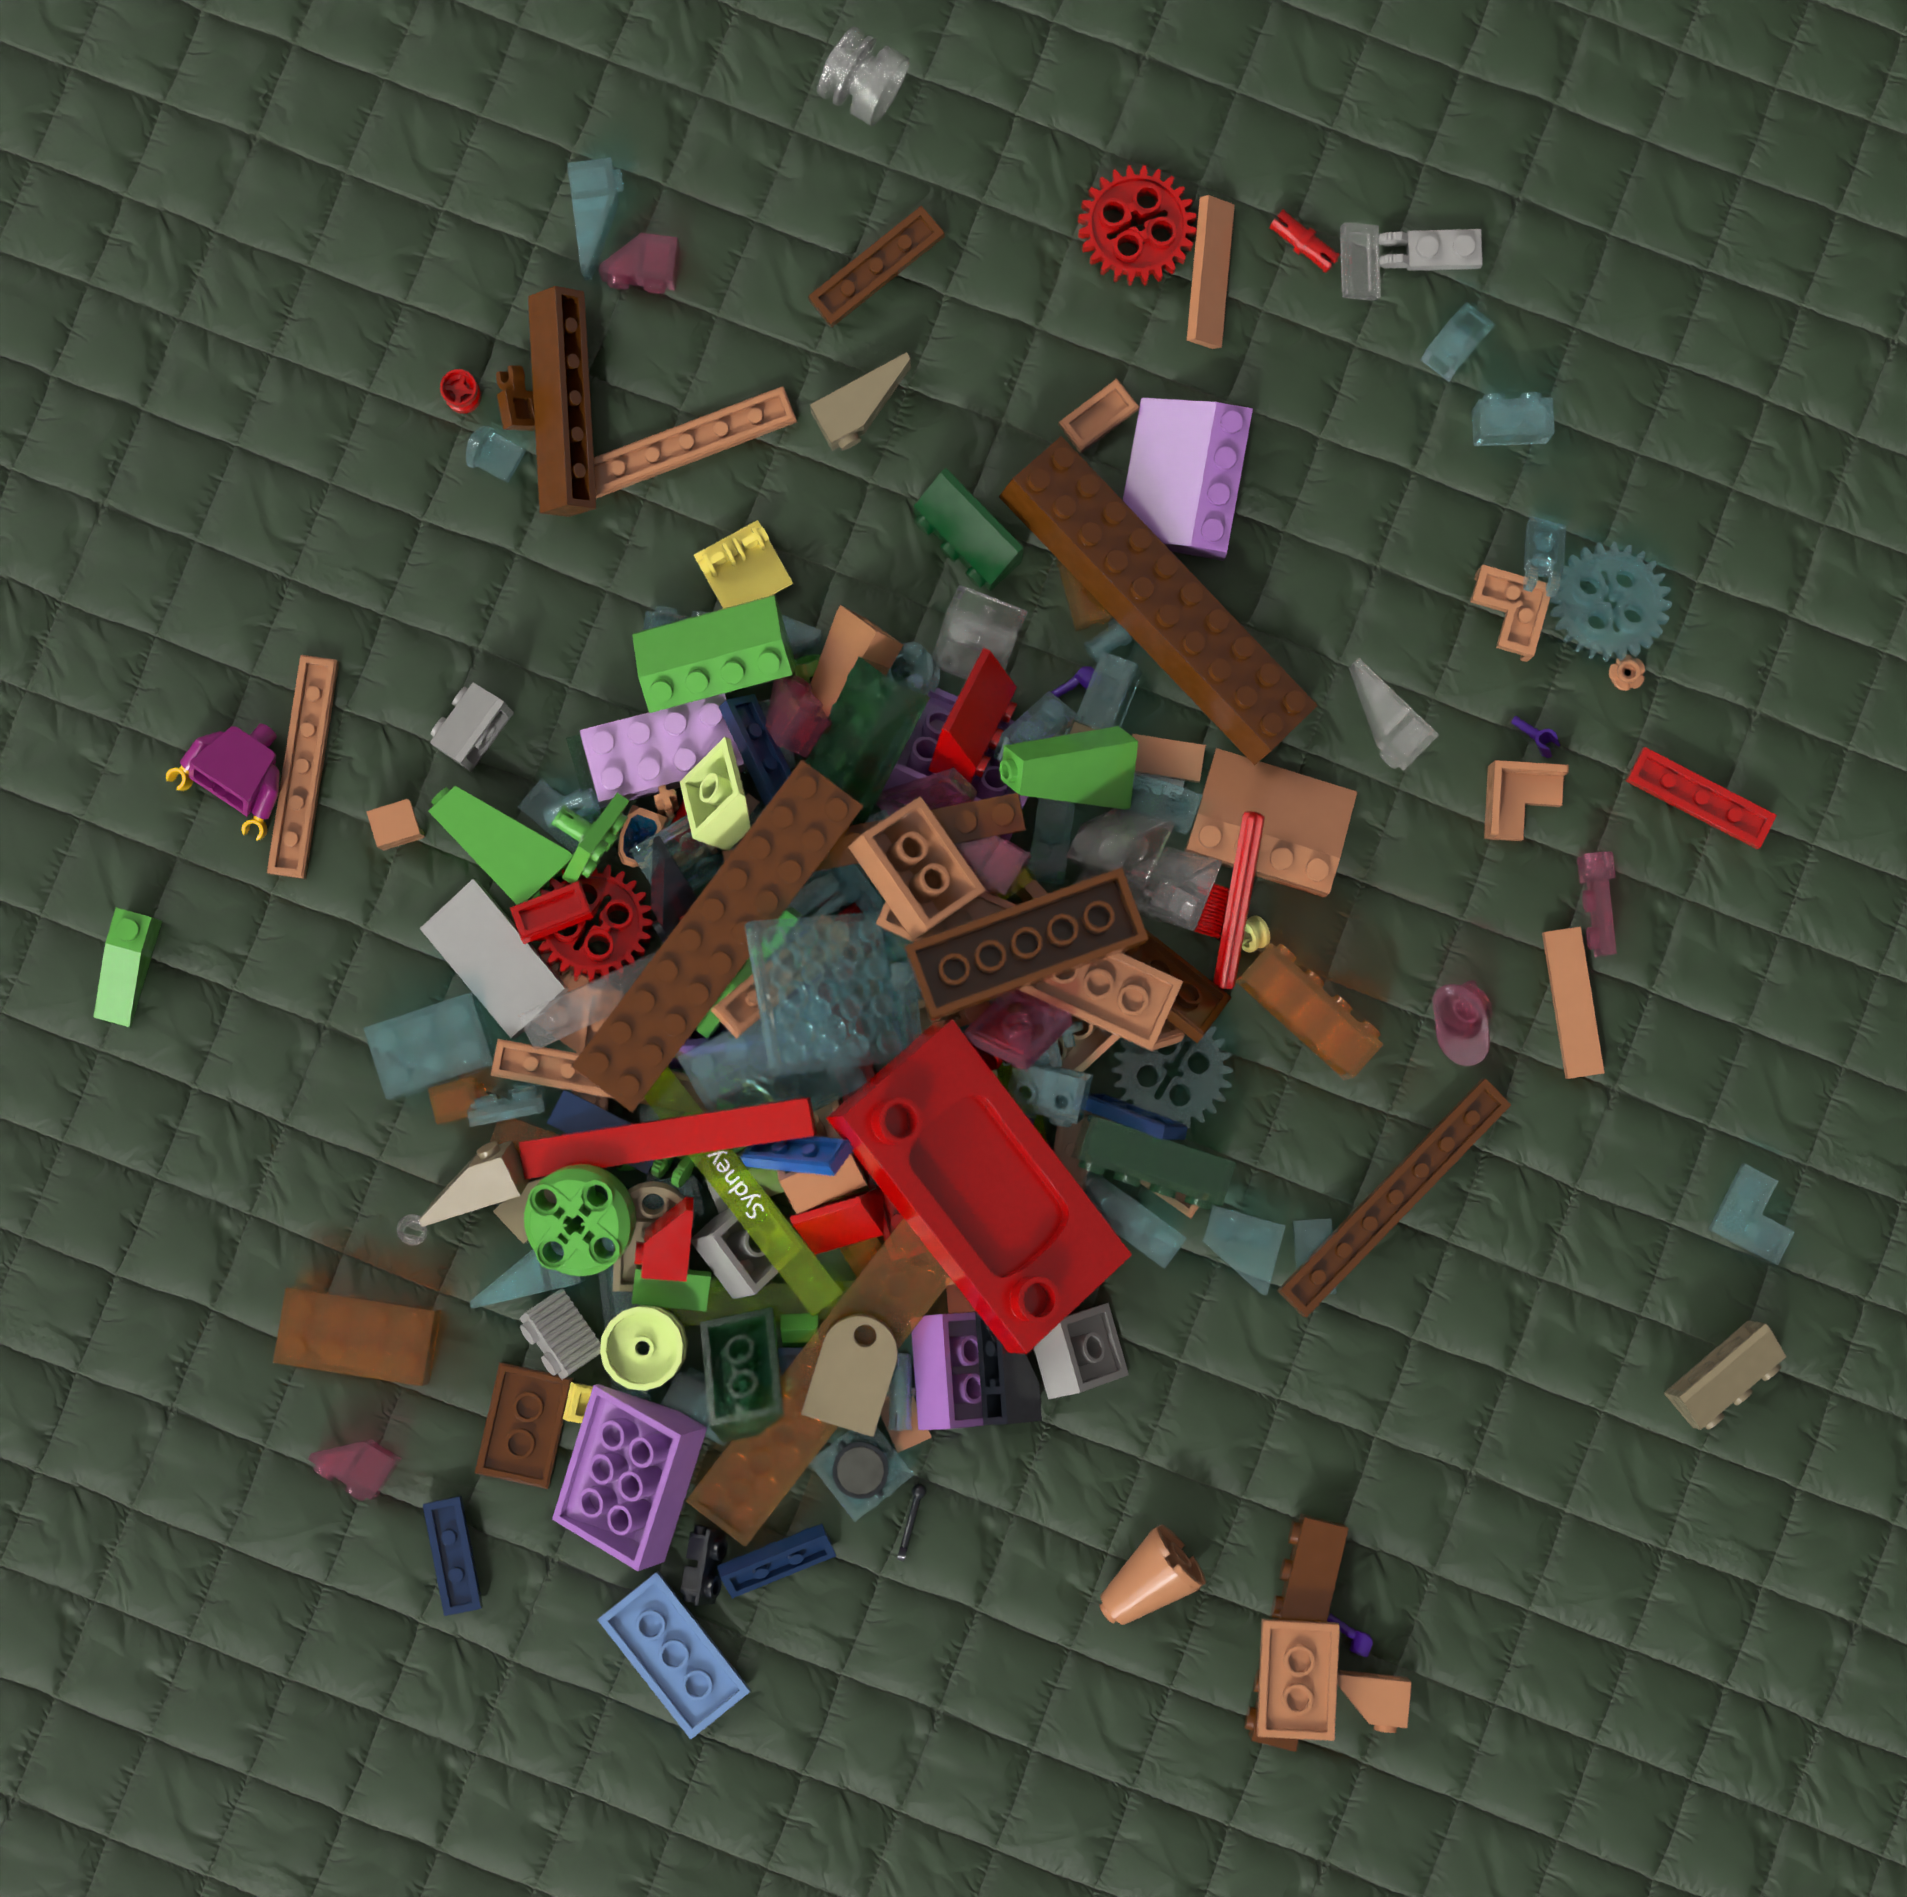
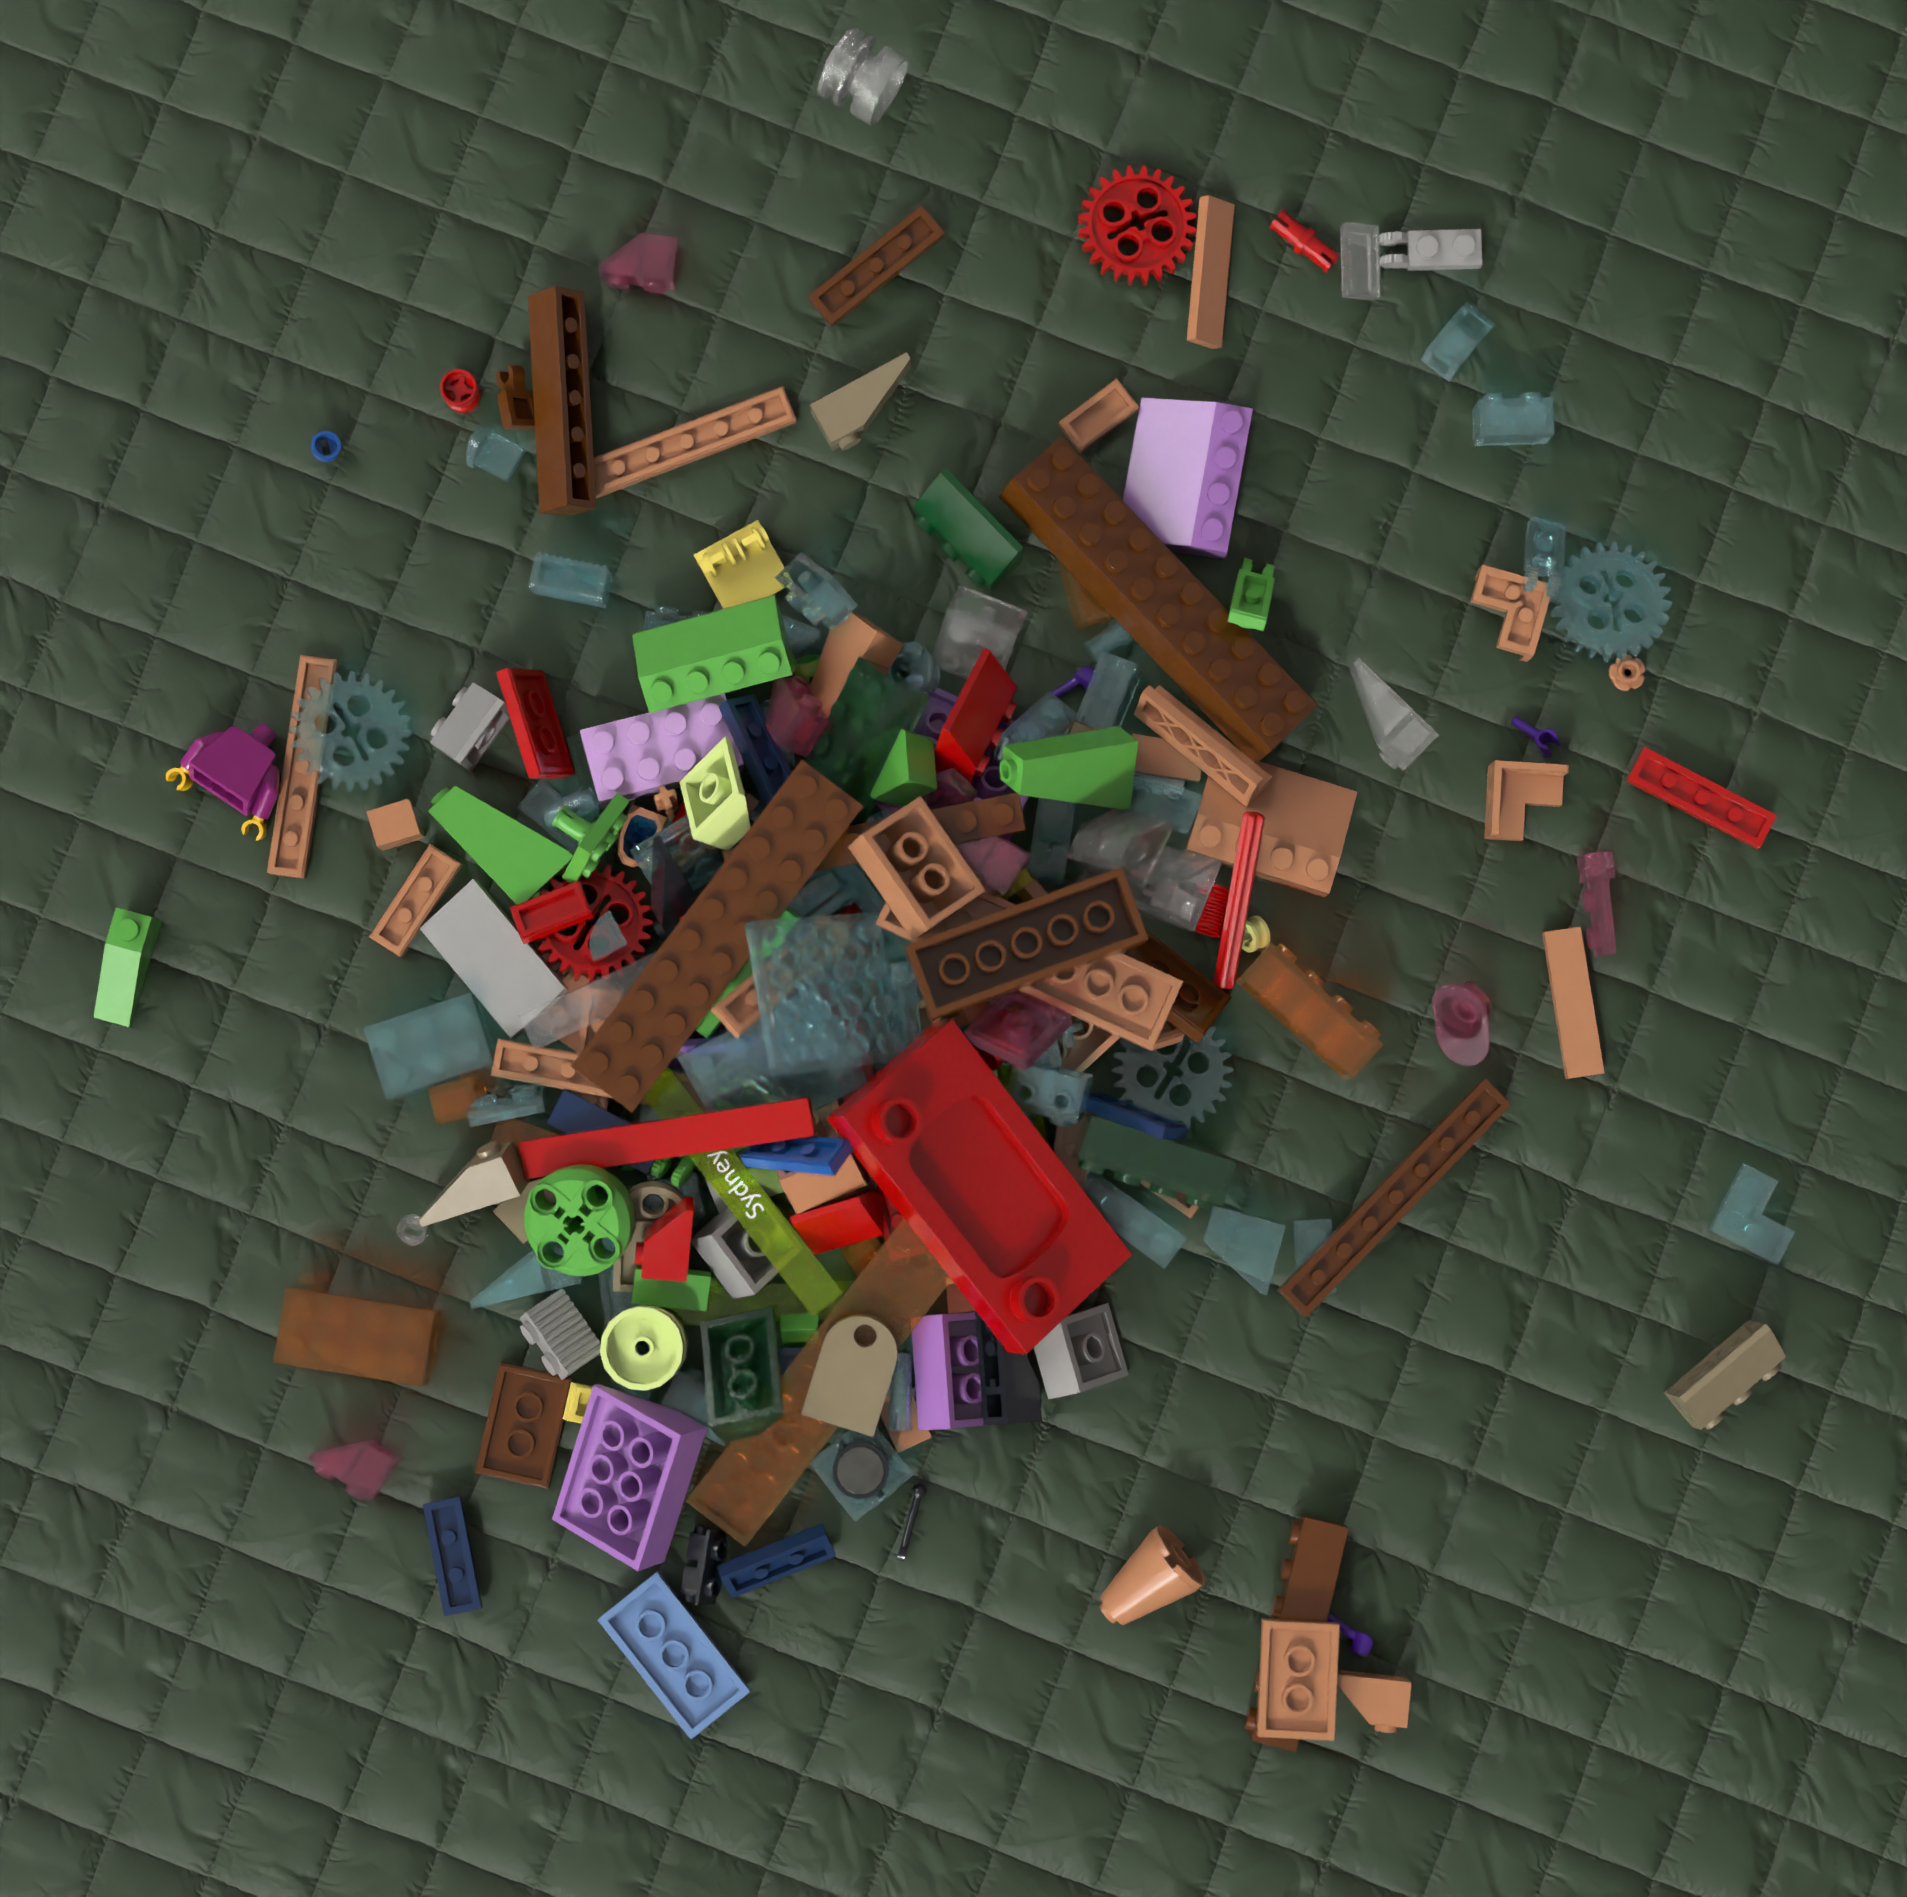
clear light blue slope [567,157,624,280] -> none
none -> clear light blue gear [289,671,412,793]
none -> blue hinge [311,431,341,462]
none -> nougat tile [369,844,462,958]
none -> red tile [496,668,575,779]
none -> clear light blue brick [529,551,612,608]
none -> clear light blue tile [589,911,627,962]
none -> clear light blue brick [775,552,858,631]
none -> bright green slope [870,729,937,807]
none -> nougat fence [1134,685,1272,807]
none -> bright green hinge [1227,558,1275,631]

